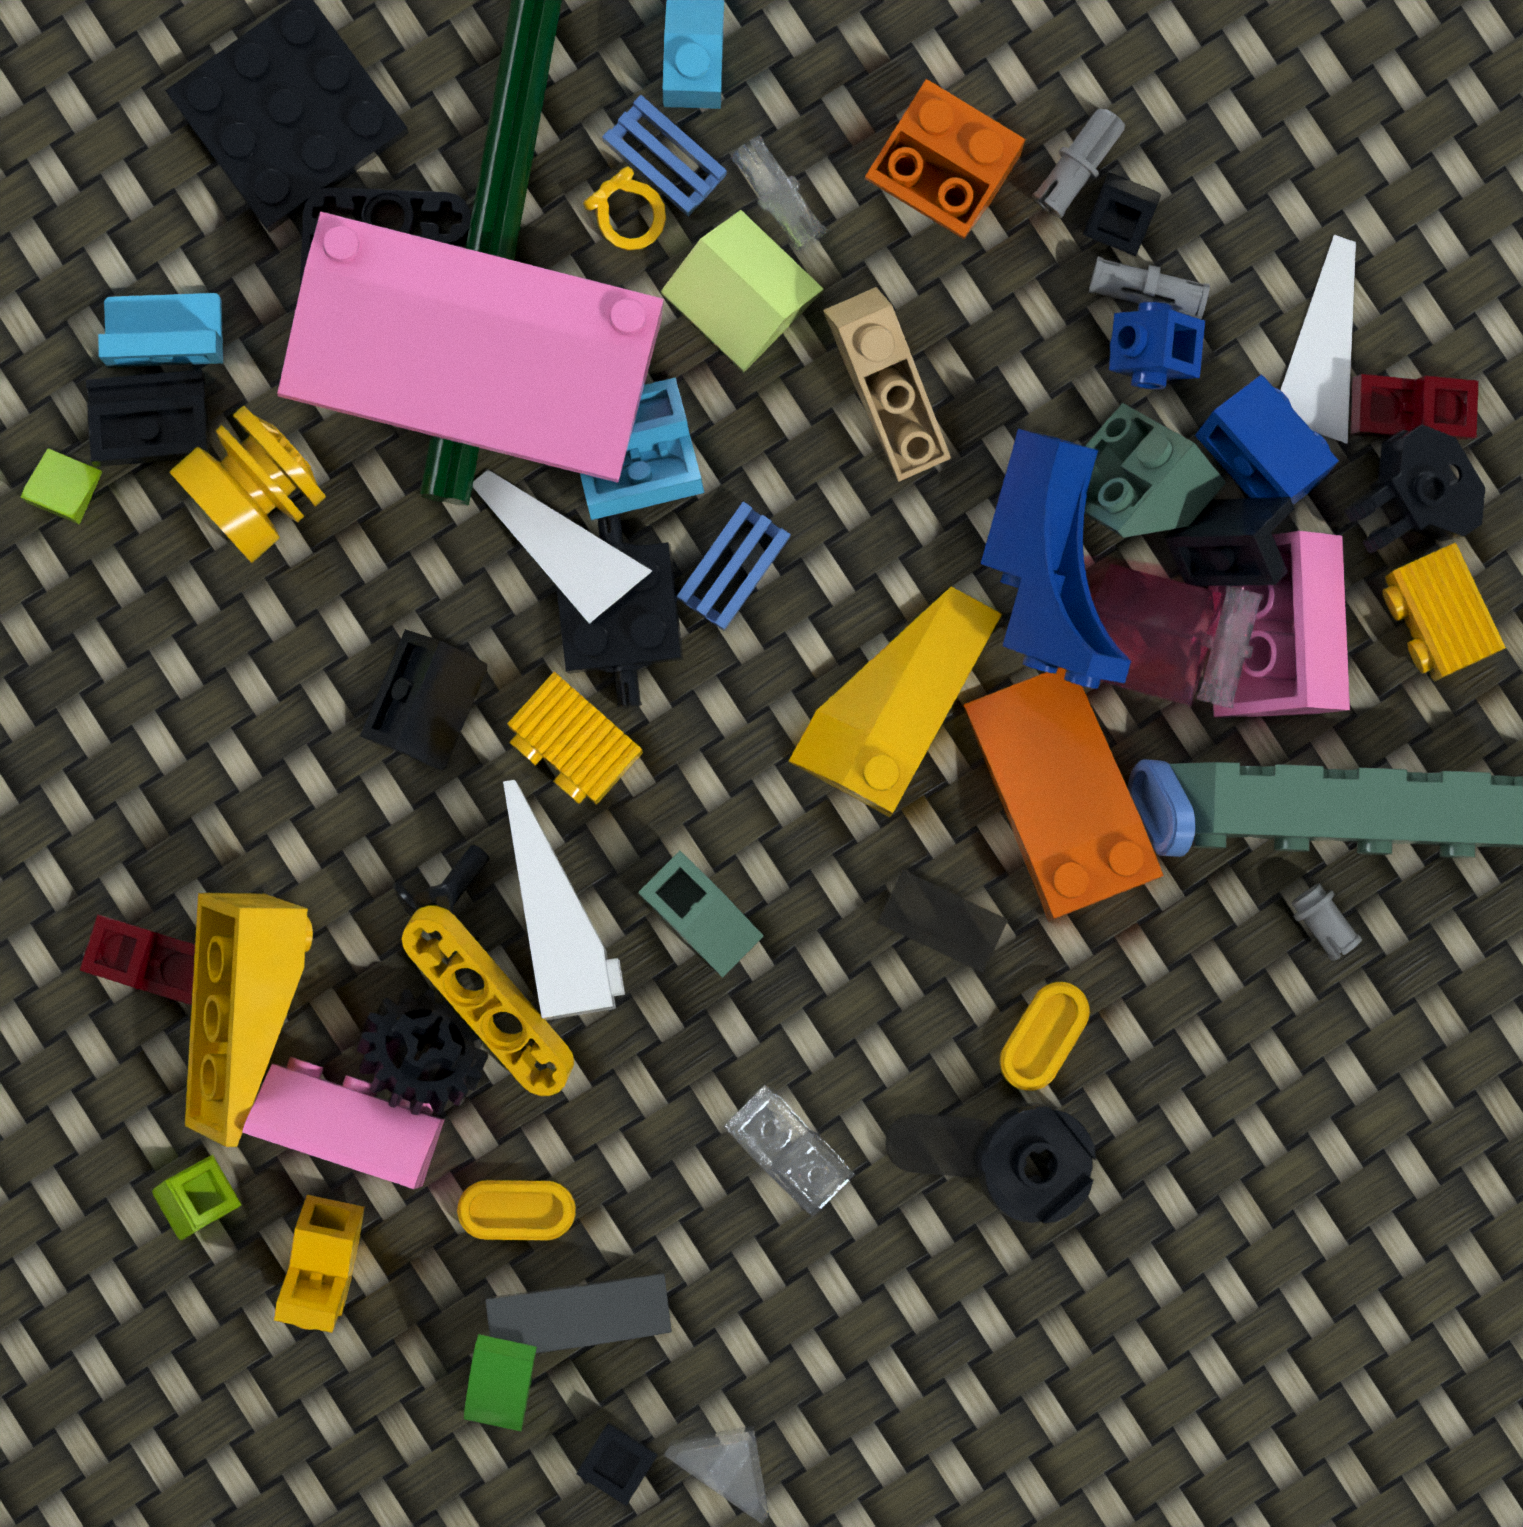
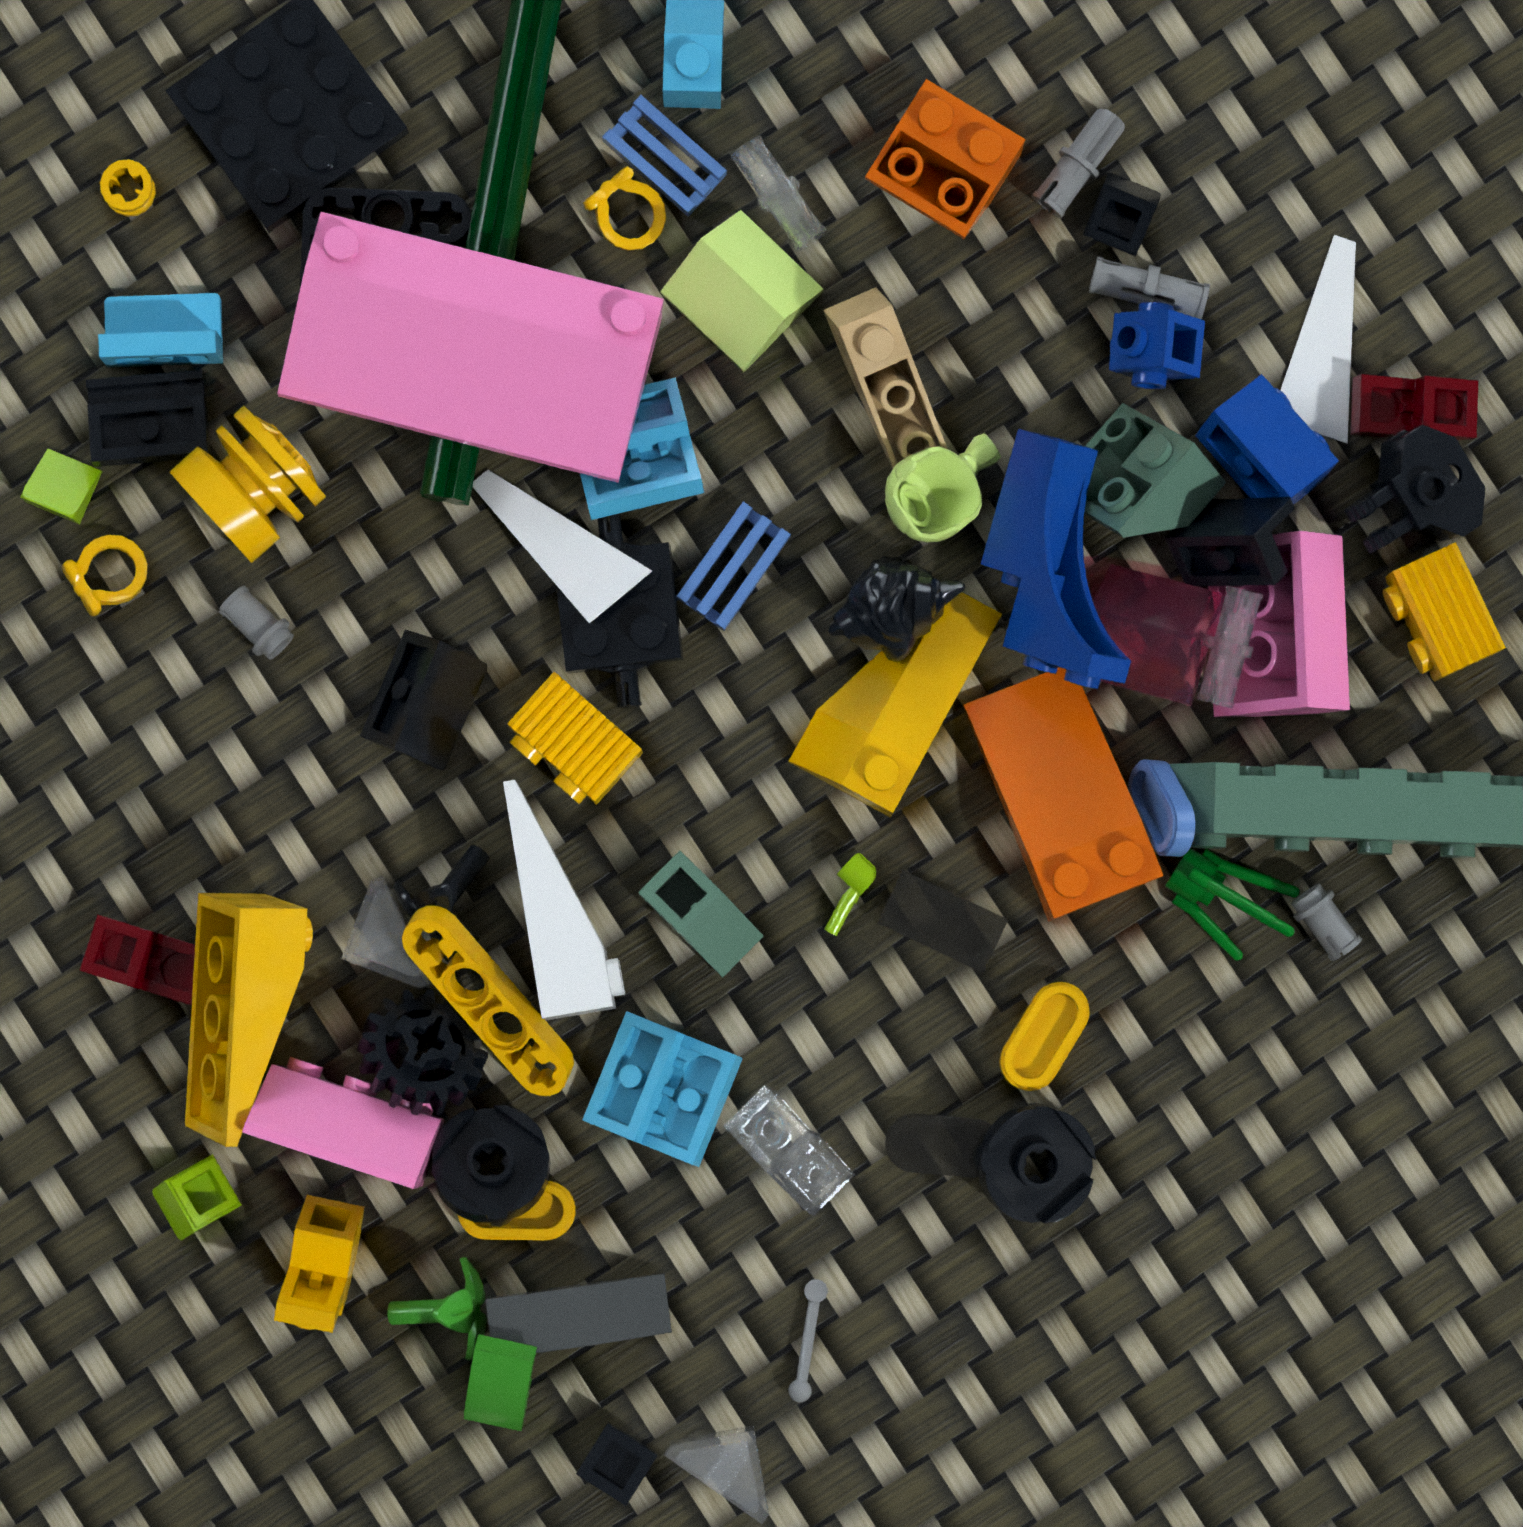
none -> yellow piece [62,535,148,616]
none -> yellow bush [100,159,156,217]
none -> light grey pin [218,586,294,660]
none -> clear slope [341,876,433,990]
none -> bright green plant [387,1257,487,1360]
none -> black plate [432,1105,551,1227]
none -> medium azure slope [582,1011,743,1167]
none -> light grey hinge [788,1279,828,1402]
none -> lime hand [824,853,877,936]
none -> black hair [828,556,965,662]
none -> yellowish green hair [885,433,1001,542]
none -> green plant [1165,848,1300,961]

